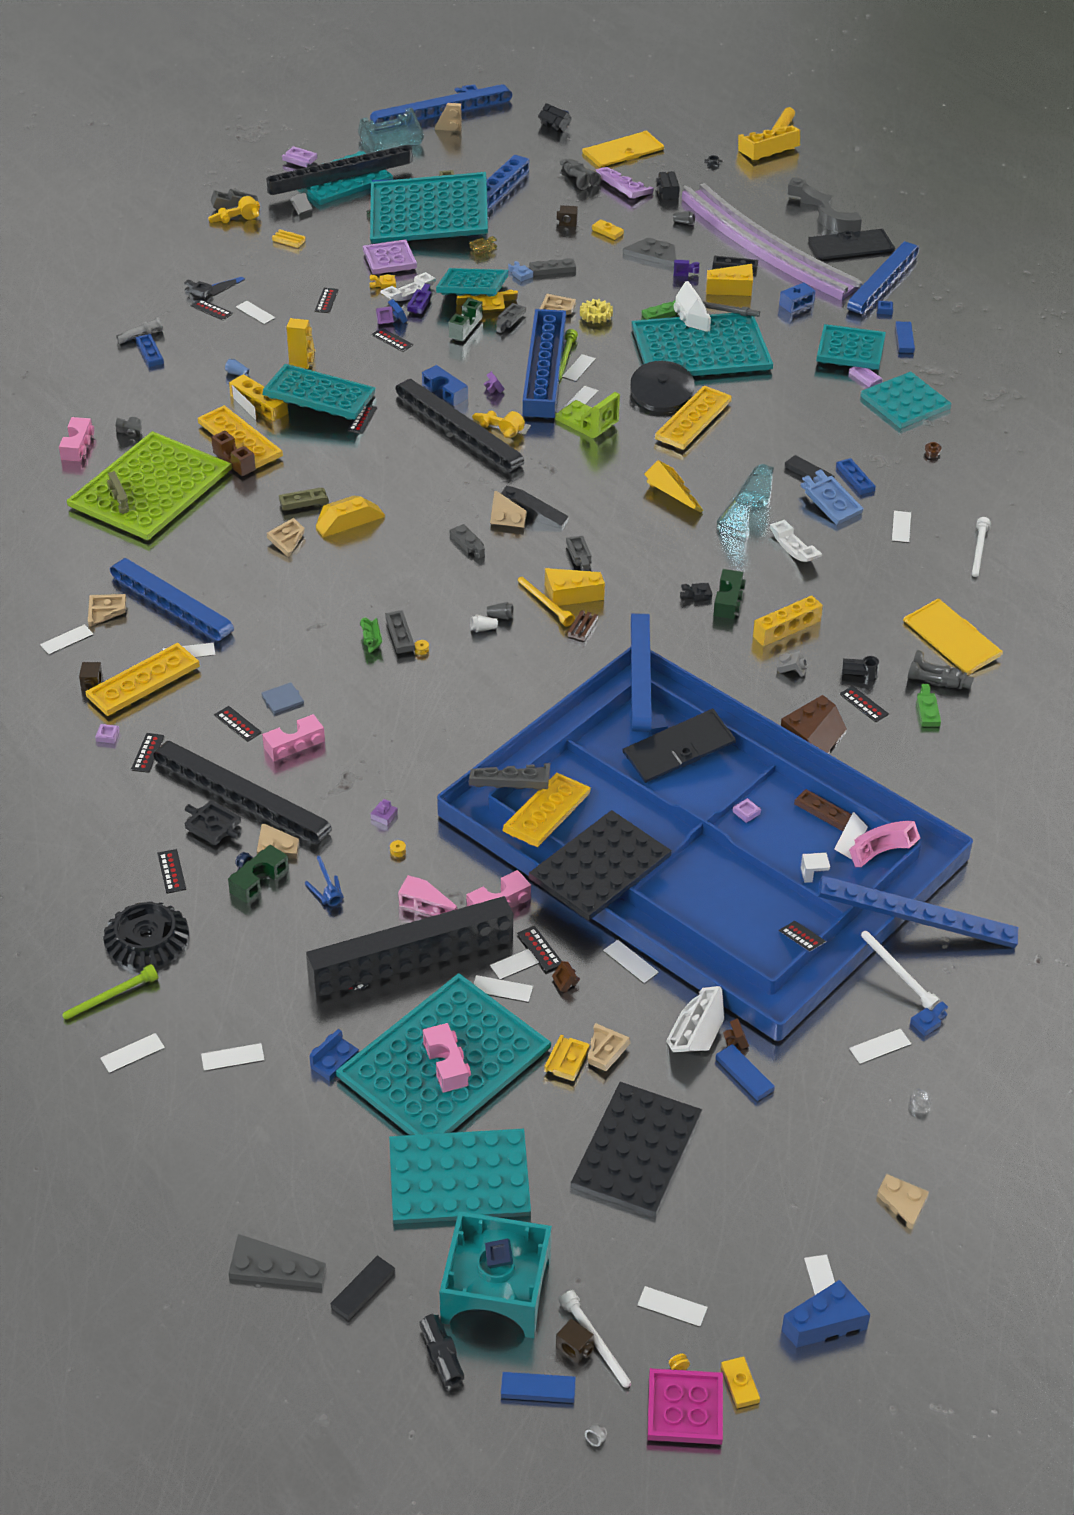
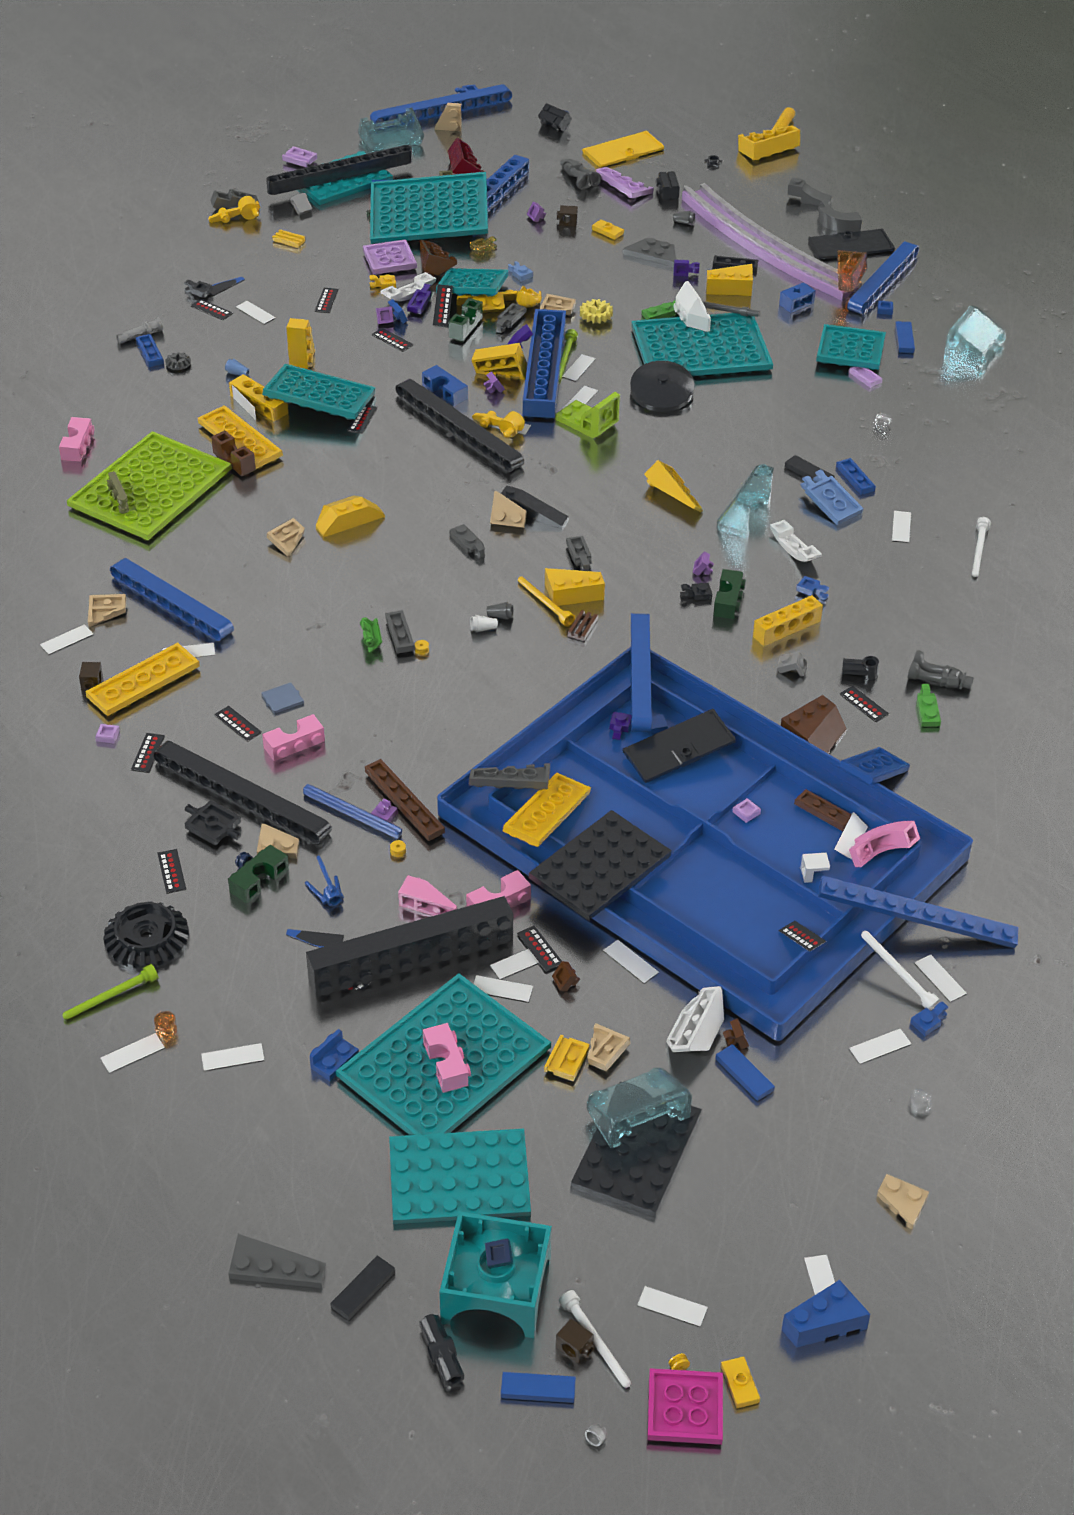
dark grey plate [115,417,142,437] -> none
olive plate [279,488,329,510] -> none
dark grey plate [529,258,576,276] -> none
yellow plate [655,386,732,450] -> none
teal plate [861,371,952,428] -> none
yellow door [903,599,1003,676] -> none
reddish brown plate [925,442,942,457] -> none
none -> clear orange wheel [154,1011,177,1039]
none -> dark grey gear [165,352,191,370]
none -> black sticker [286,929,344,948]
none -> axle [303,784,402,839]
none -> reddish brown plate [365,759,445,841]
none -> reddish brown wedge [420,239,458,276]
none -> black sticker [433,284,453,327]
none -> dark red wedge [448,138,484,175]
none -> yellow wedge [471,343,527,380]
none -> dark purple slope [507,324,533,349]
none -> yellow hair [516,286,542,308]
none -> medium lavender tile [527,202,546,222]
none -> clear light blue windscreen [587,1068,692,1149]
none -> dark purple plate [609,712,632,740]
none -> medium lavender tile [693,551,714,576]
none -> blue plate [796,576,829,600]
none -> clear orange wedge [837,250,867,292]
none -> blue tile [839,747,910,785]
none -> clear tile [874,412,892,429]
none -> white sticker [914,955,967,1002]
none -> clear light blue windscreen [944,305,1006,370]

